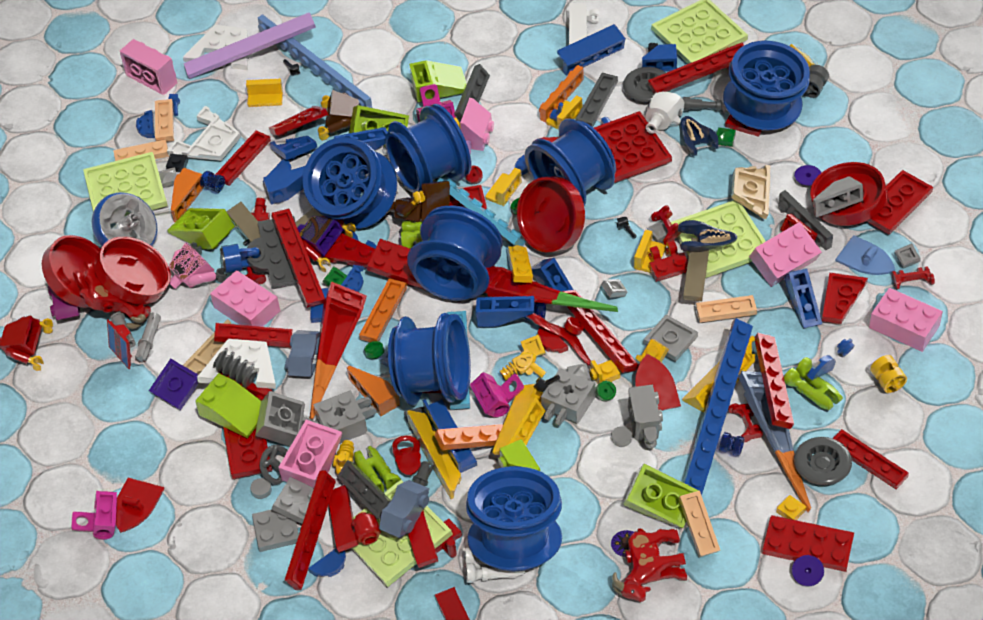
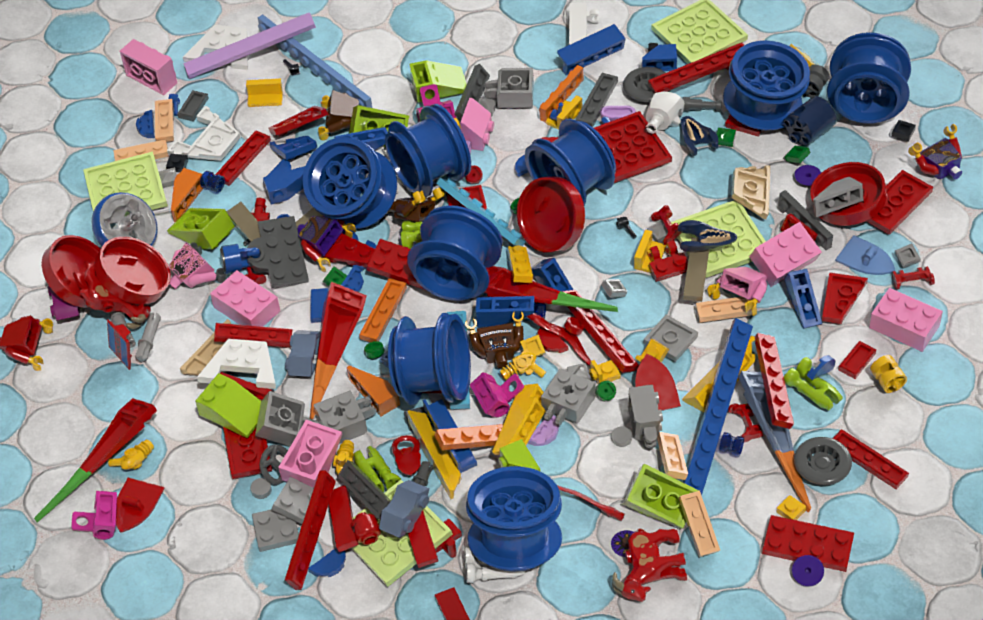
dark purple tile [148,358,199,411] -> none
dark grey piece [213,348,257,388] -> none
red plate [271,209,325,308] -> none
reddish brown tile [421,181,450,221] -> none
yellow panel [485,168,522,206] -> none
black hand [533,375,560,392] -> none
blue plate [837,338,855,357] -> none
none -> red plate [34,398,157,522]
none -> yellow piece [108,439,154,470]
none -> dark grey tile [177,90,209,122]
none -> reddish brown torso [464,311,524,369]
none -> light grey tile [478,98,497,117]
none -> light grey hinge [484,68,534,108]
none -> lavender tile [528,415,559,446]
none -> red piece [557,485,625,521]
none -> lavender tile [601,106,636,121]
none -> light nougat plate [657,432,688,480]
none -> bright pink torso [707,267,767,316]
none -> dark blue cylinder [783,96,836,146]
none -> green tile [784,146,811,163]
none -> blue wheel [827,32,911,123]
none -> red tile [838,341,876,379]
none -> black plate [892,120,916,142]
none -> torso [908,124,962,179]

